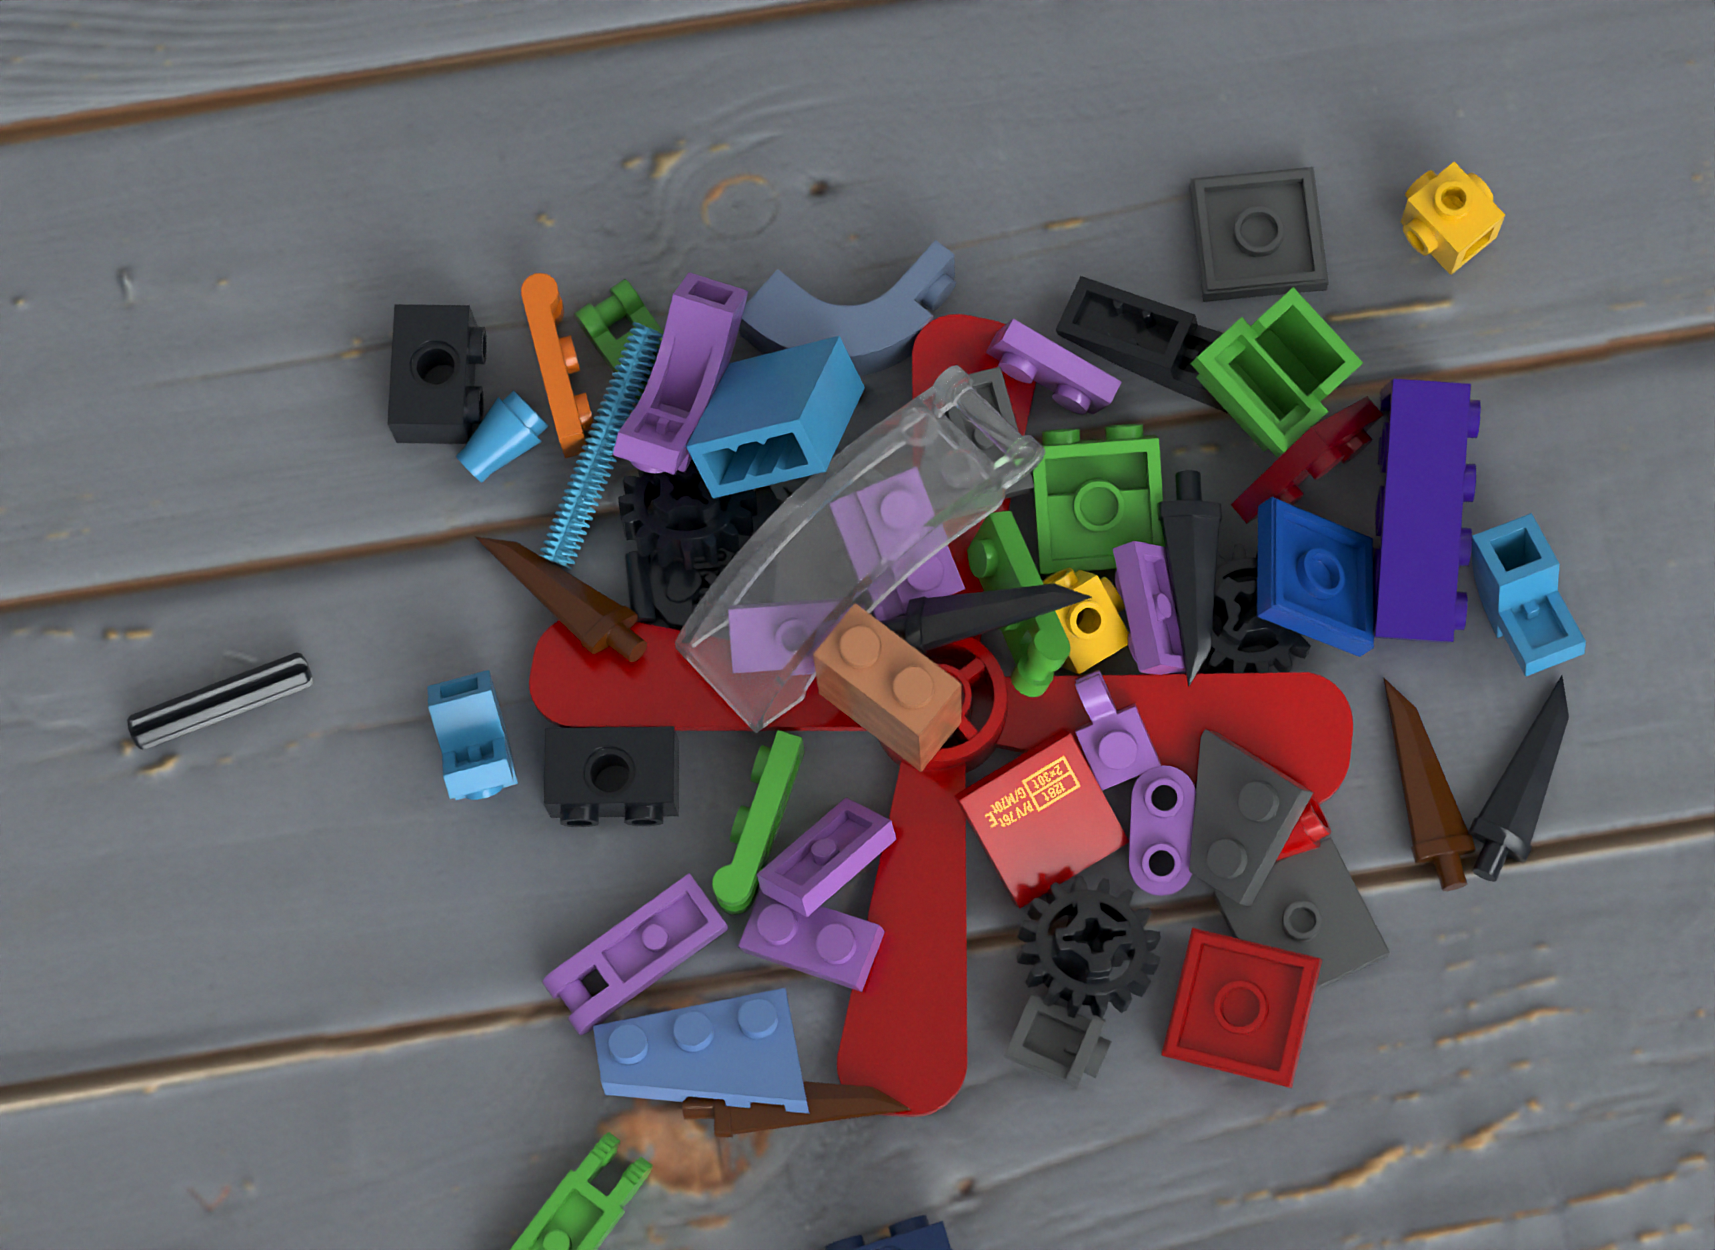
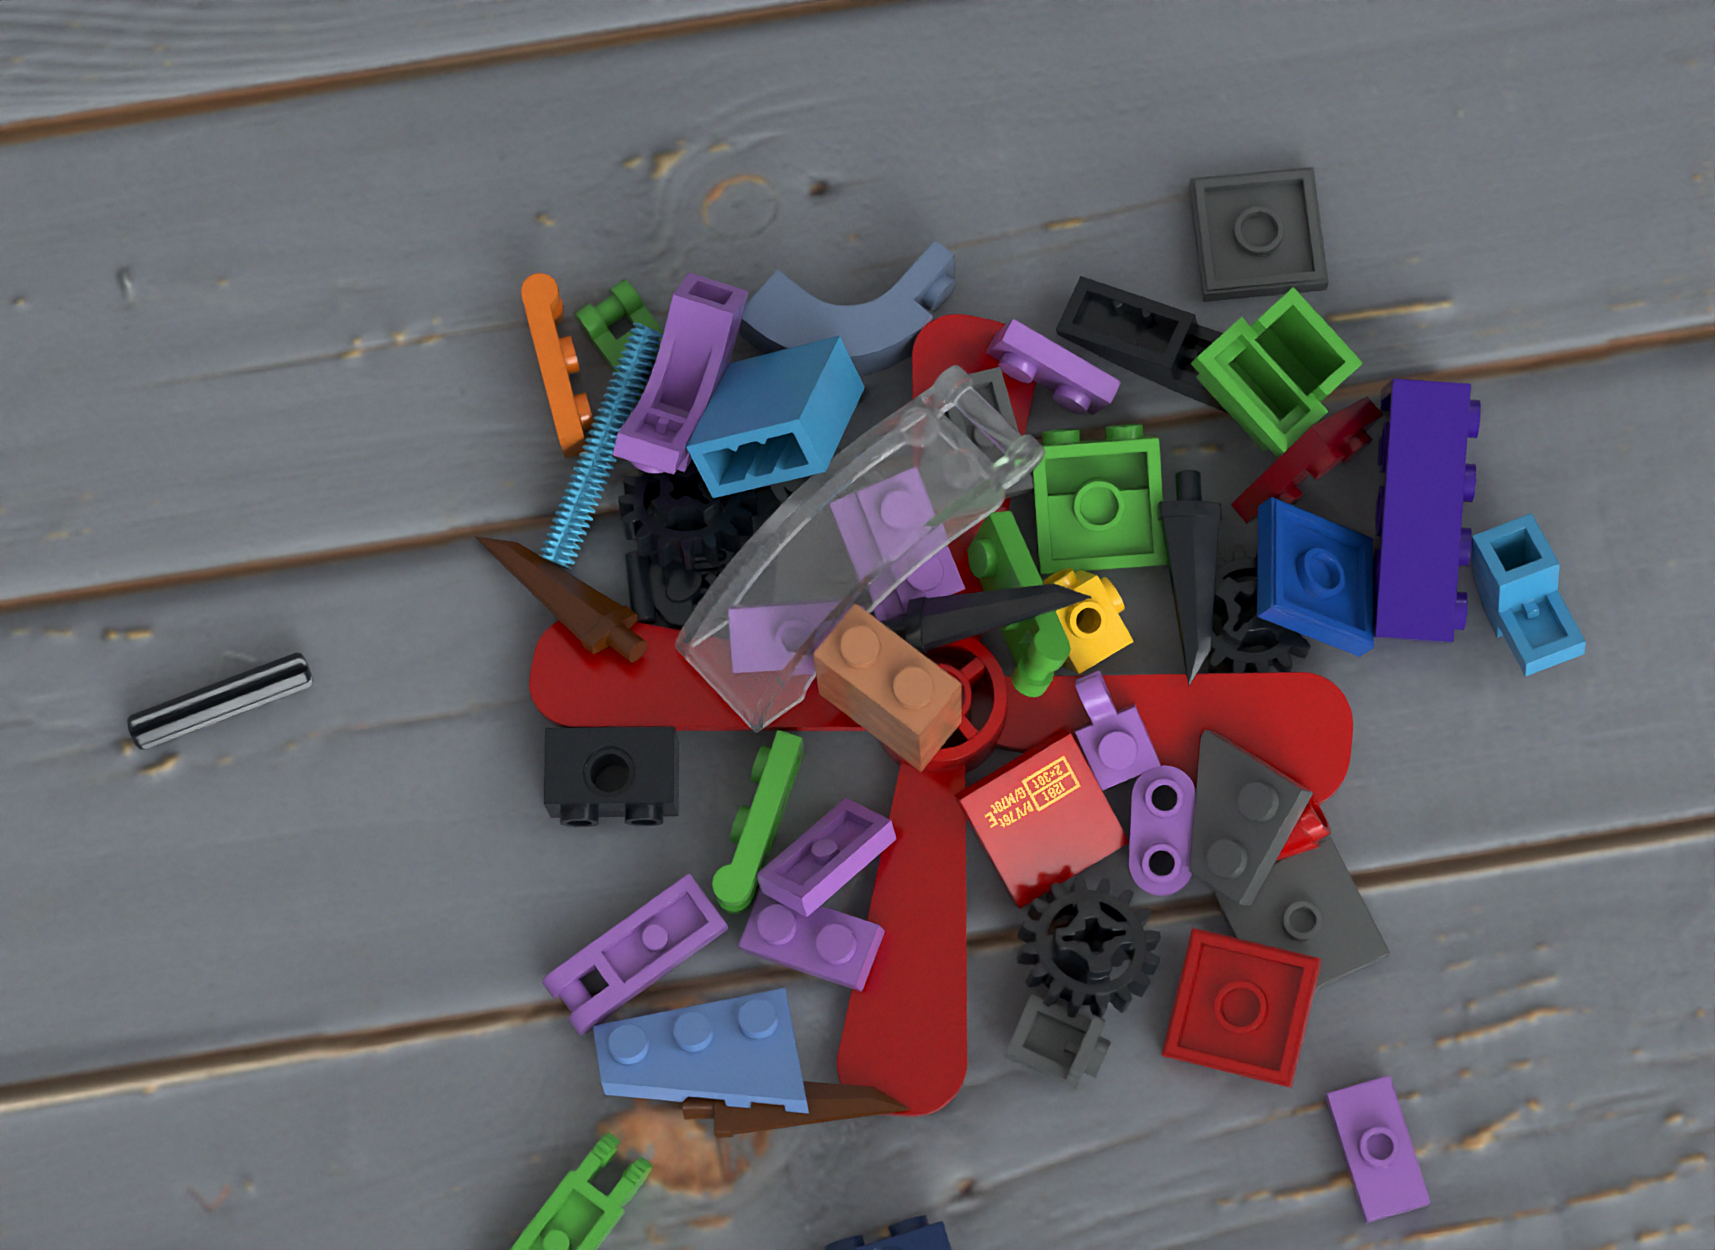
black brick [387,304,487,444] -> none
dark azure brick [427,670,518,800] -> none
dark azure cone [456,390,549,483] -> none
medium lavender plate [1113,541,1186,675] -> none
reddish brown bar [1383,677,1476,891] -> none
yellow brick [1401,161,1505,275] -> none
black bar [1468,675,1569,882] -> none
none -> medium lavender plate [1325,1075,1431,1224]

